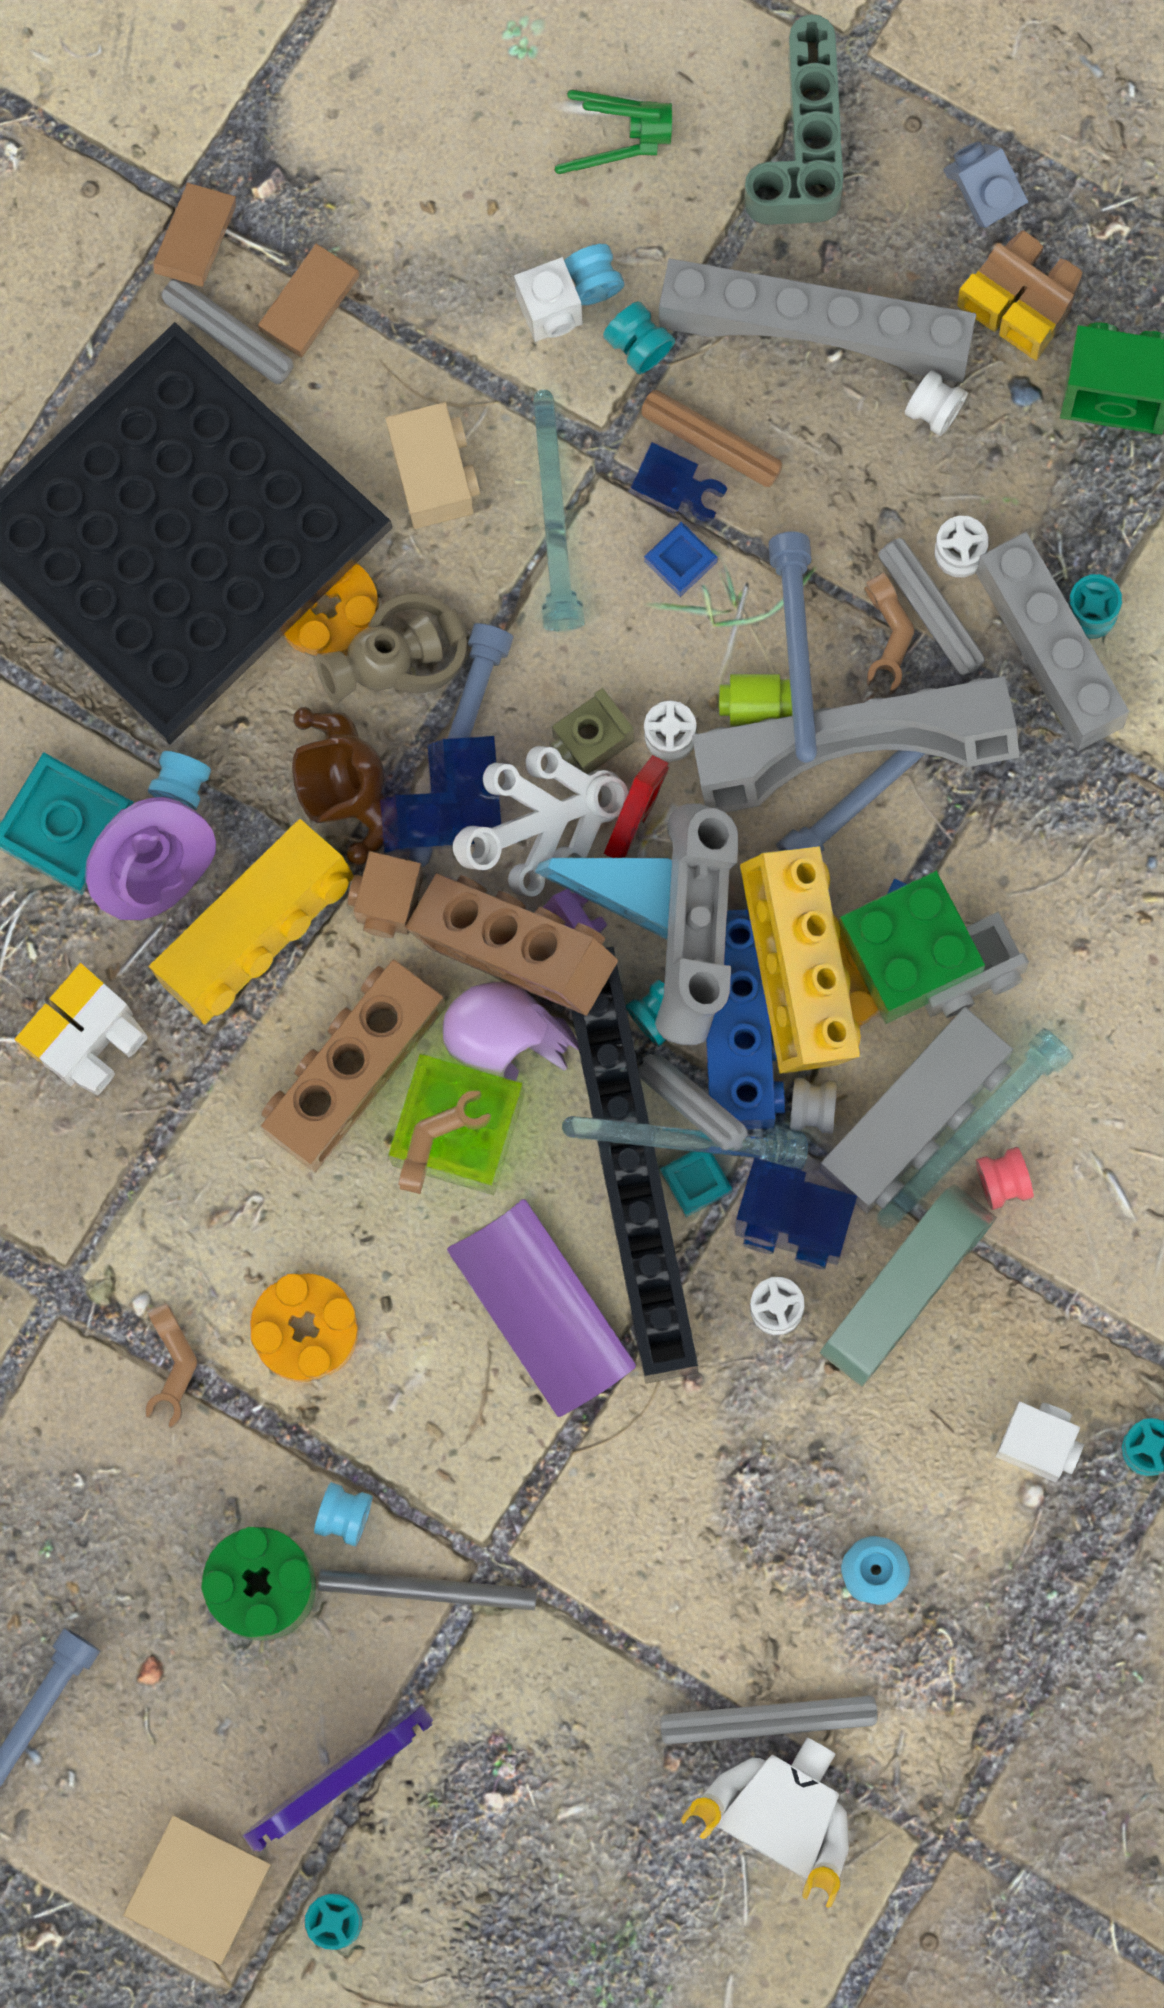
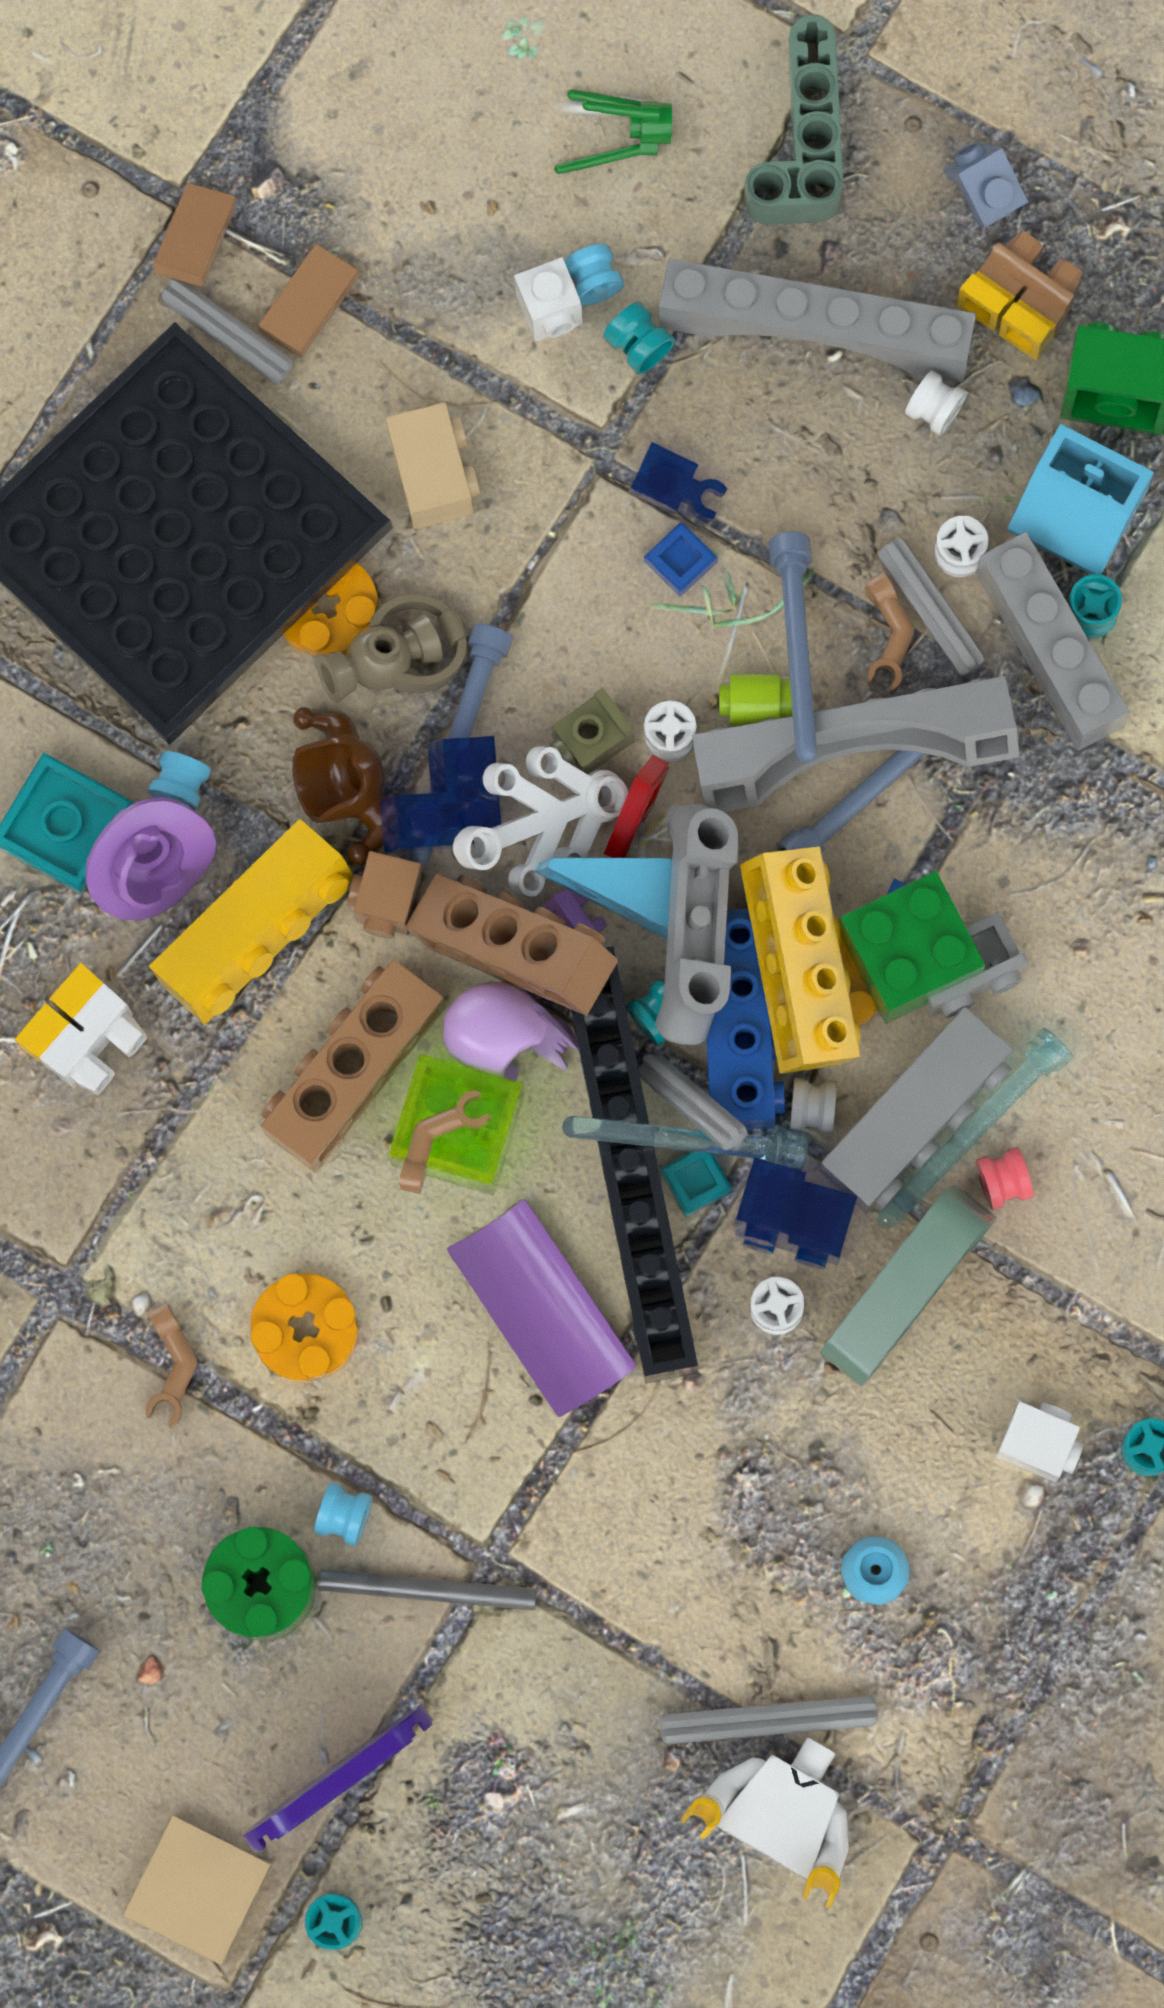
clear light blue piece [533,389,585,632] -> none
medium nougat axle [641,390,782,487] -> none
none -> medium azure slope [1007,424,1154,575]

